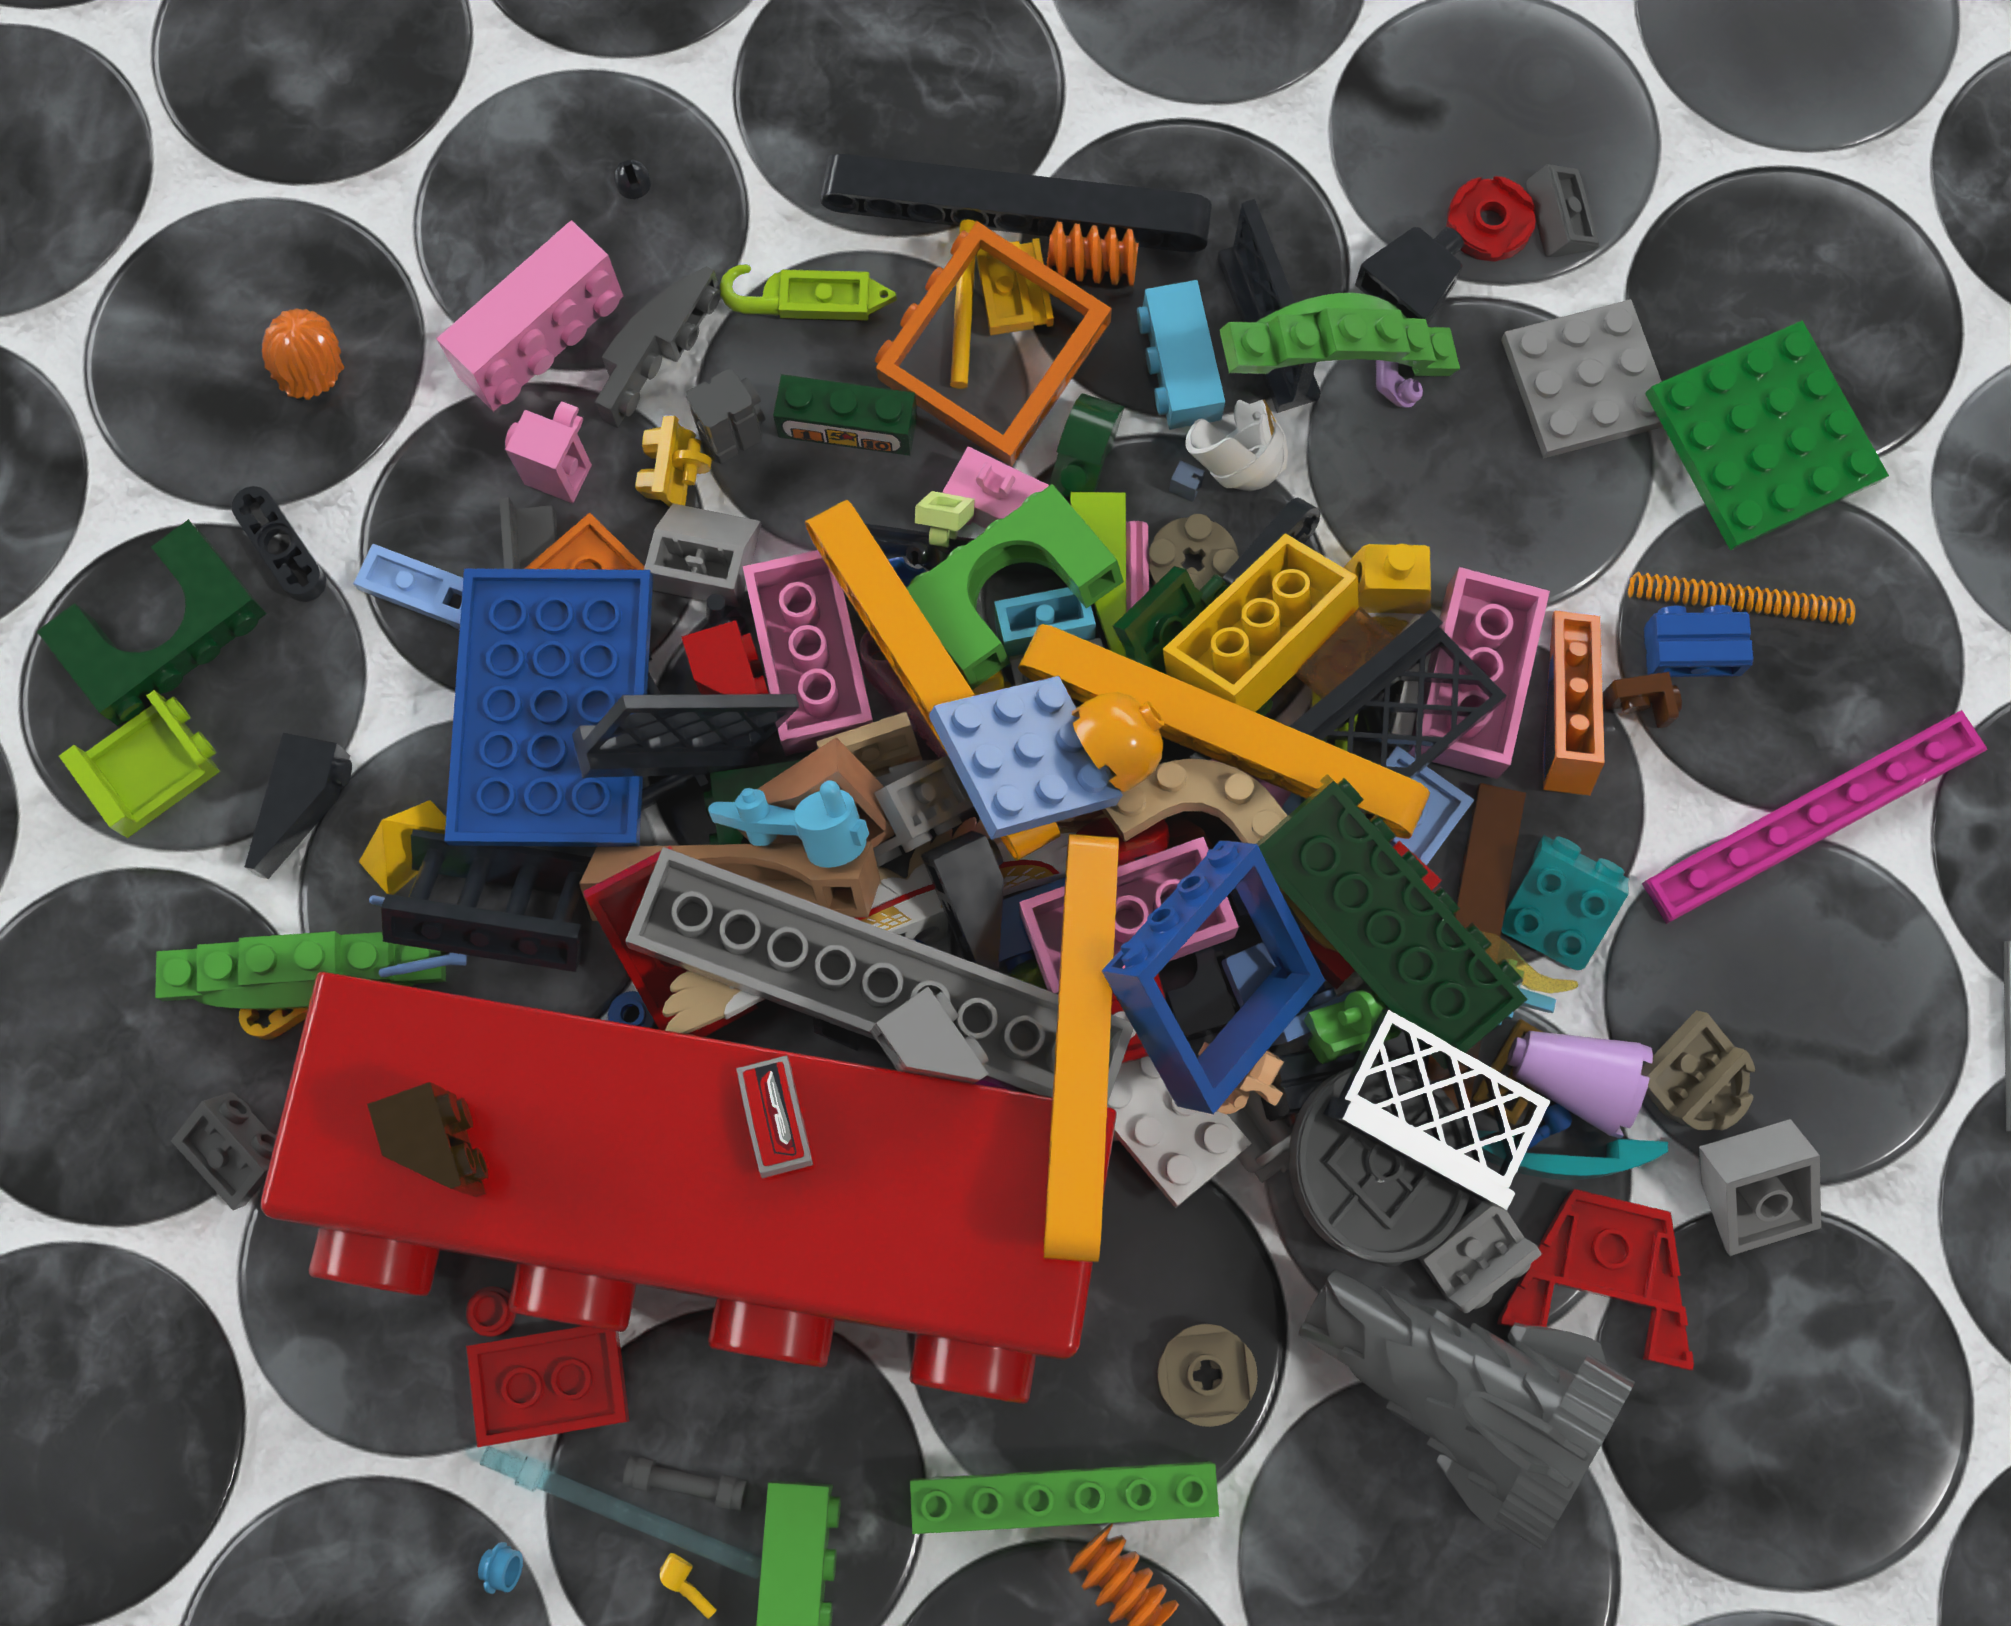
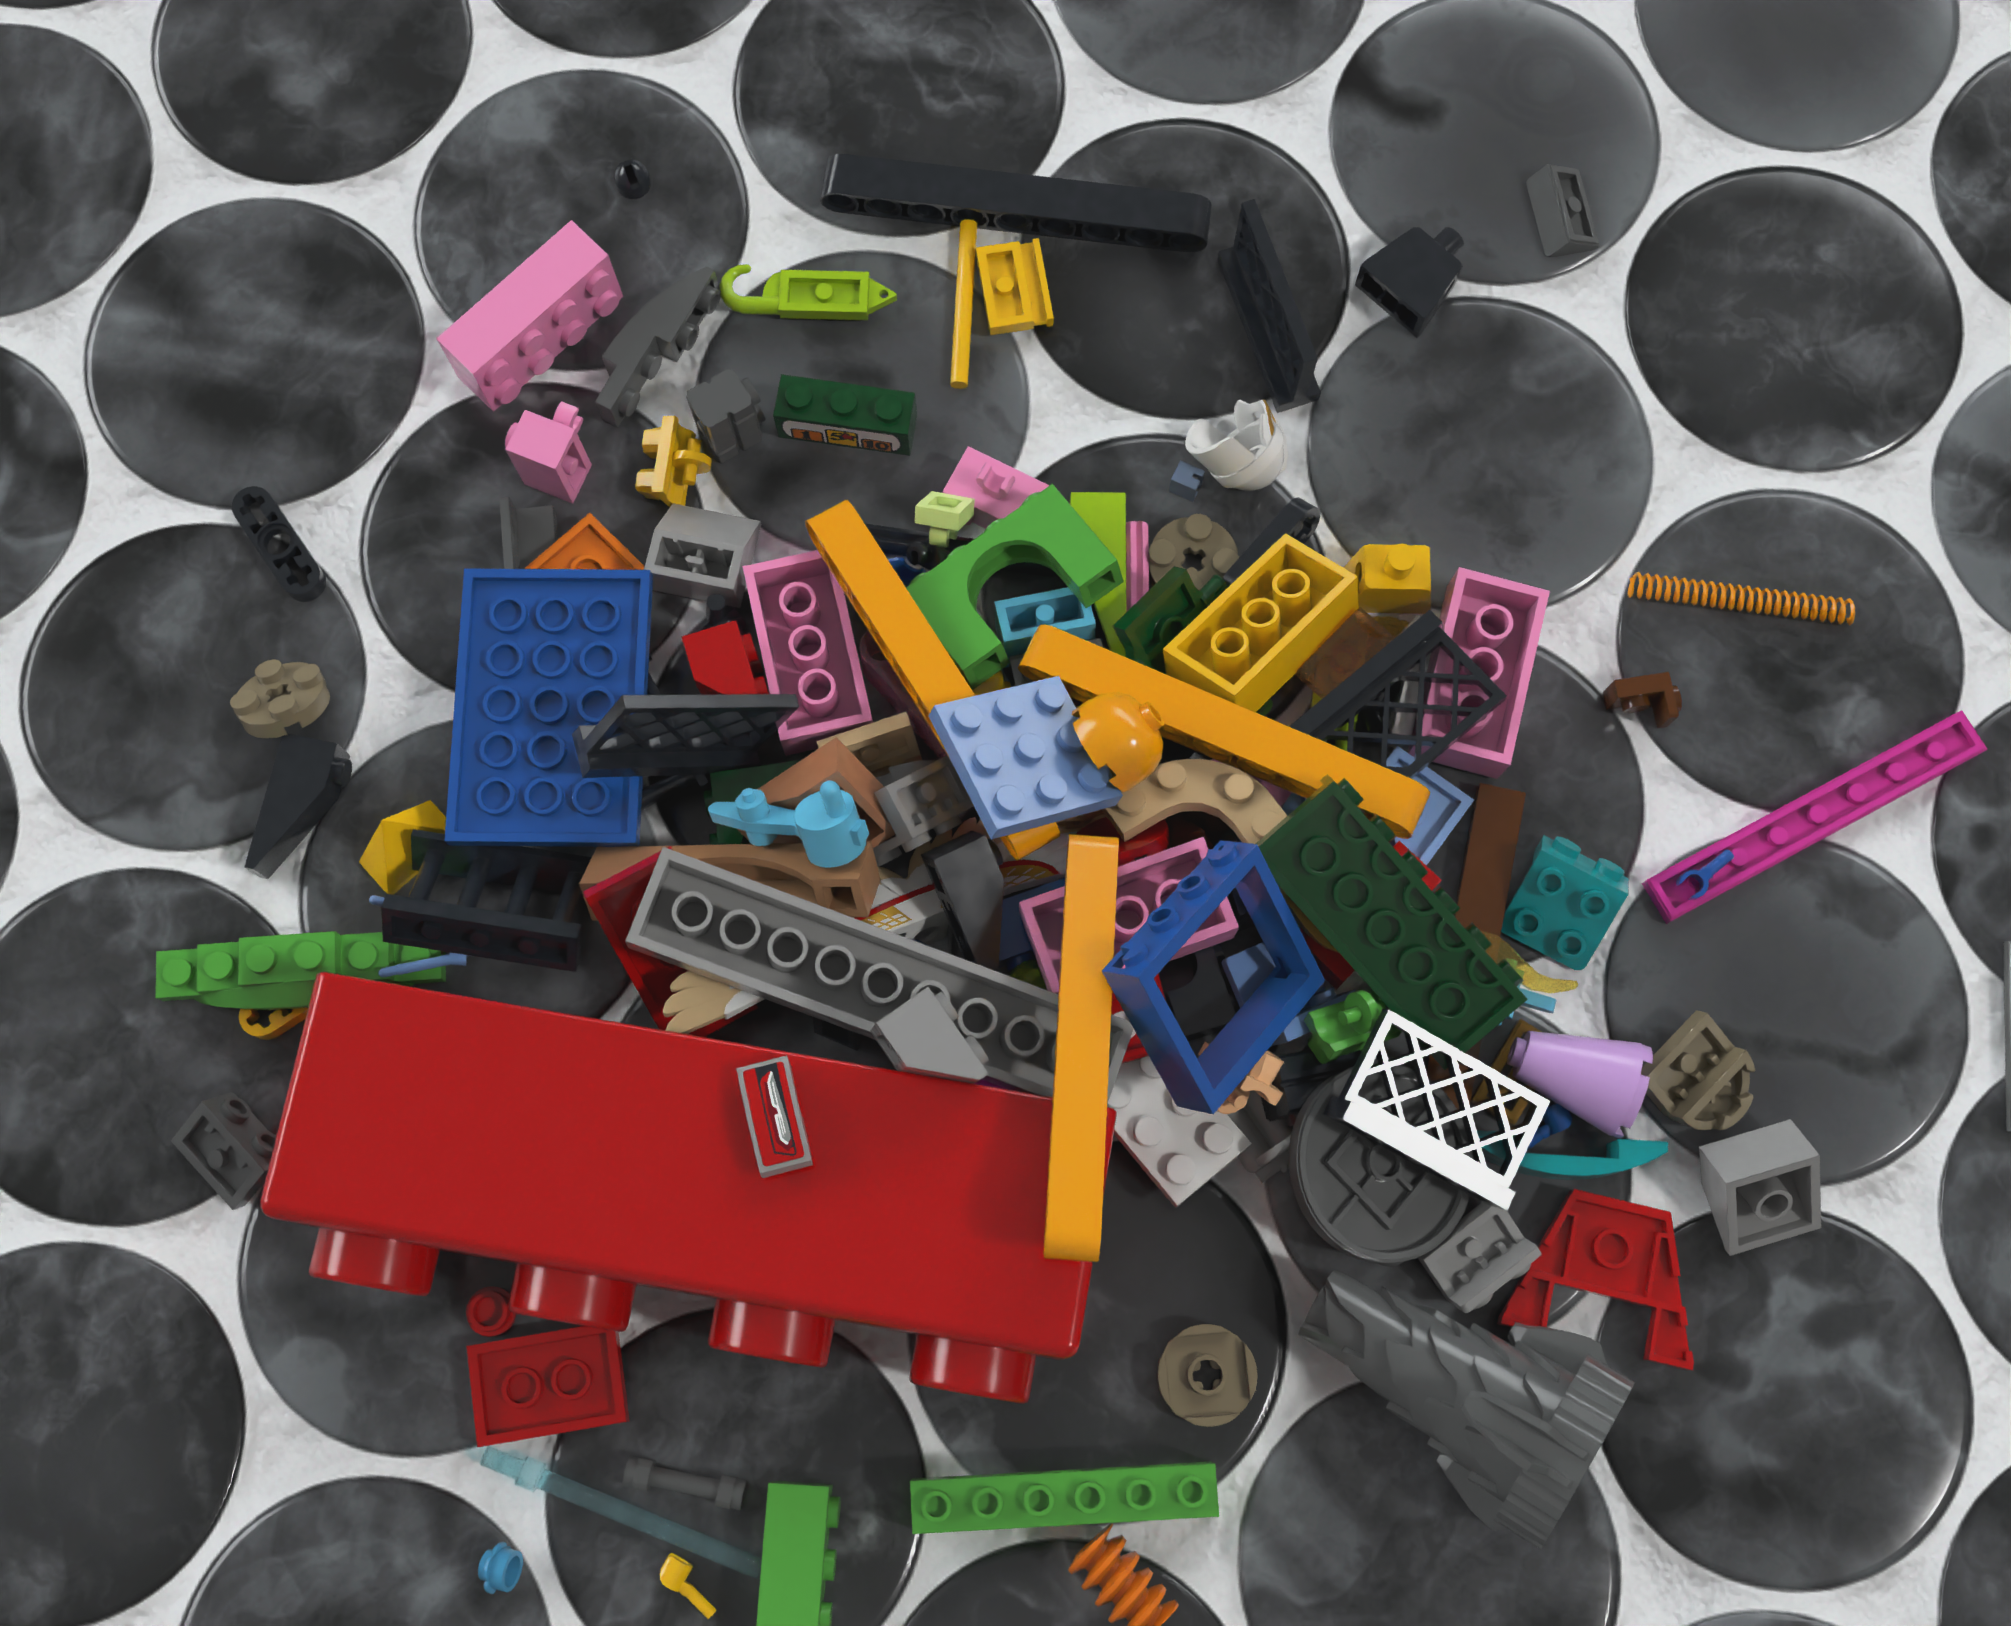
dark green arch [37,519,267,726] -> none
lime panel [59,690,220,838] -> none
orange hair [262,308,345,400] -> none
light blue plate [353,544,463,630] -> none
dark brown slope [367,1082,488,1197] -> none
blue plate [608,991,655,1028] -> none
orange window [875,221,1112,467] -> none
orange piece [1047,221,1139,287] -> none
dark green brick [1049,393,1125,497] -> none
medium azure brick [1137,280,1225,430] -> none
bright green piece [1220,293,1460,376] -> none
lavender arm [1376,360,1423,408] -> none
red tile [1447,176,1536,262] -> none
light grey plate [1501,299,1663,459] -> none
orange slope [1543,611,1605,796] -> none
blue brick [1644,605,1753,677] -> none
green plate [1645,320,1889,551] -> none
none -> dark tan plate [230,659,330,738]
none -> blue hand [1676,849,1734,900]

